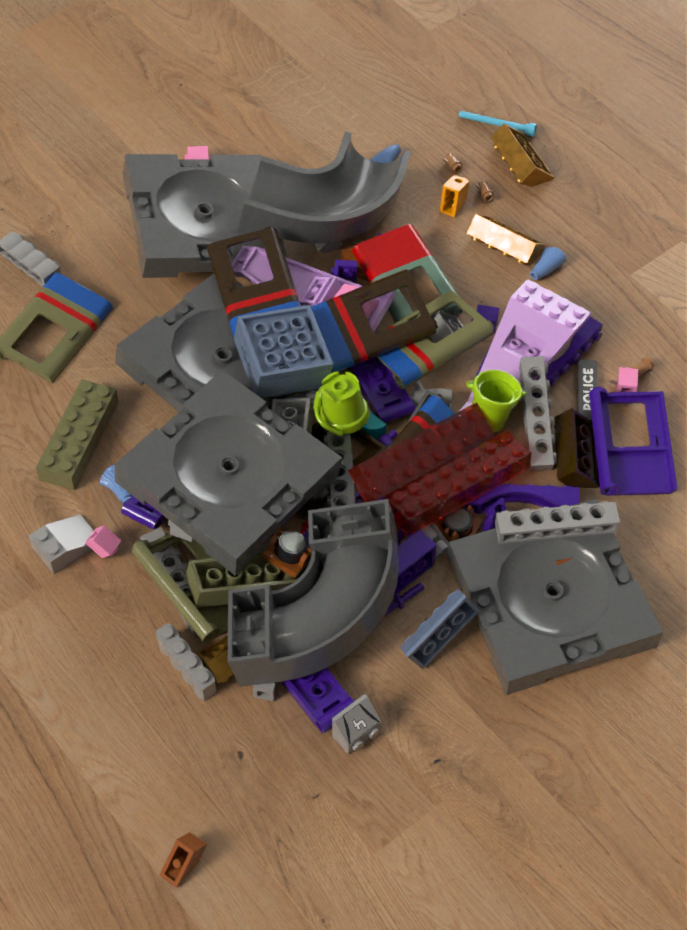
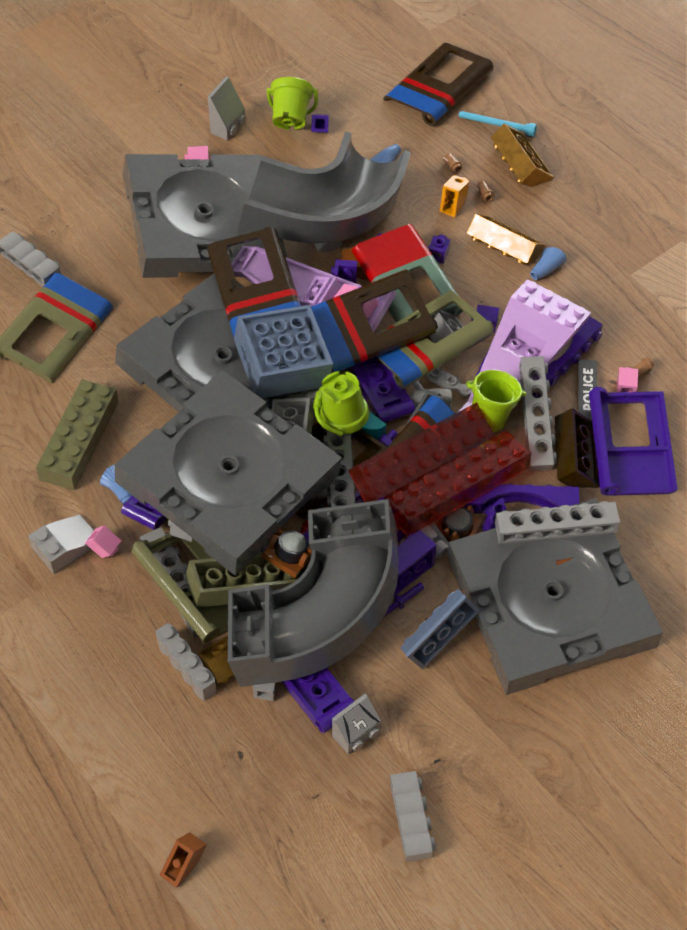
none -> light grey slope [208,76,246,141]
none -> lime piece [266,77,318,130]
none -> dark purple brick [311,114,329,133]
none -> dark brown piece [383,42,494,126]
none -> light grey brick [390,771,436,862]
none -> light grey piece [426,368,472,397]
none -> dark purple brick [428,235,450,264]

